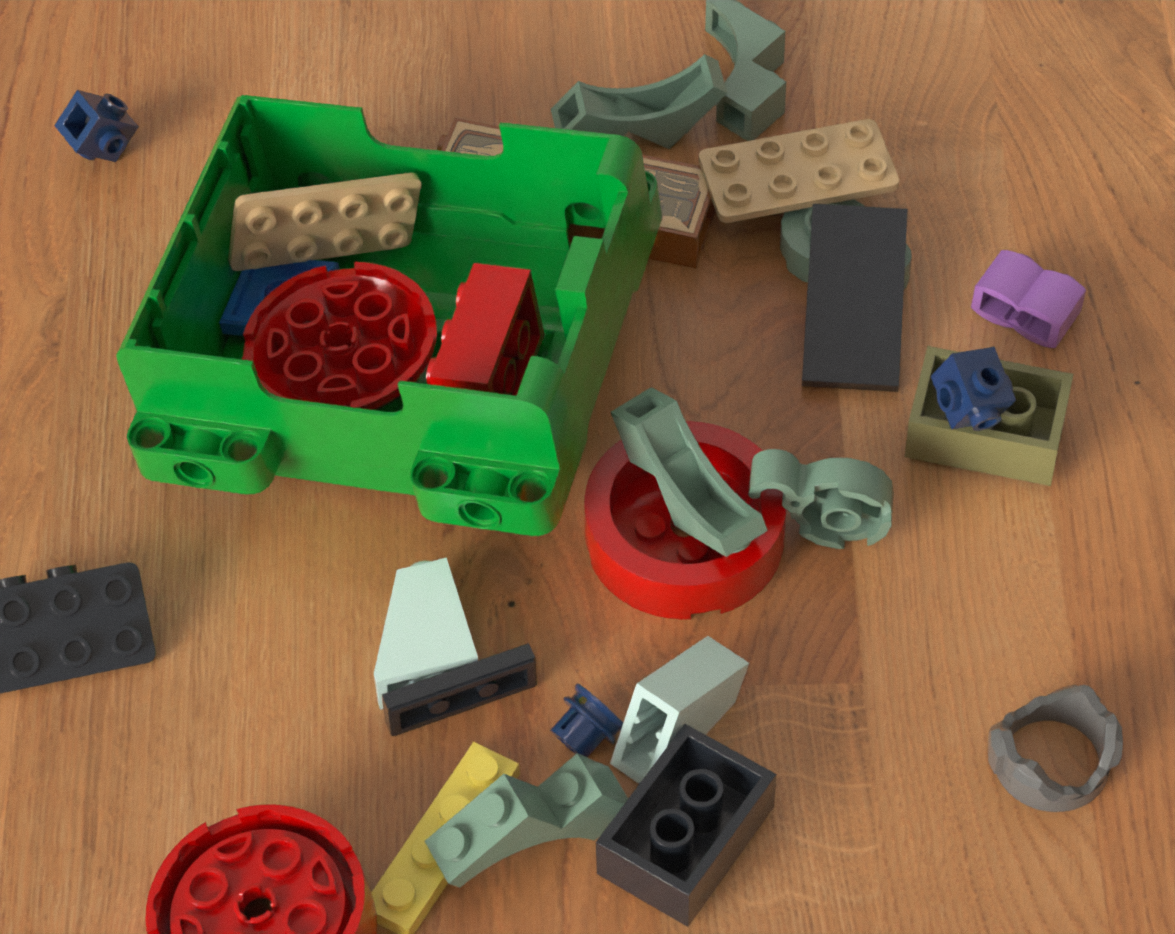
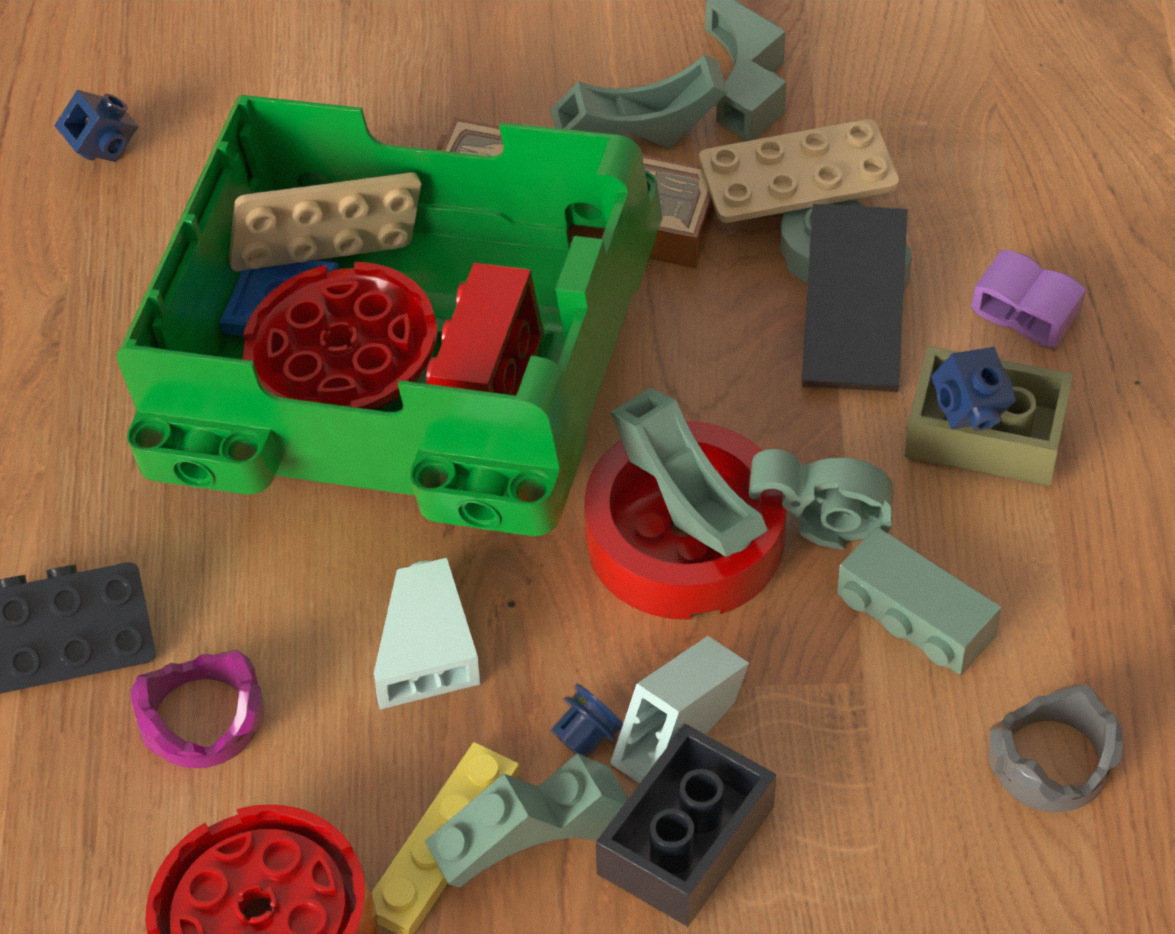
black tile [381,643,537,736] -> none
none -> magenta piece [131,649,264,768]
none -> sand green brick [837,527,1002,676]

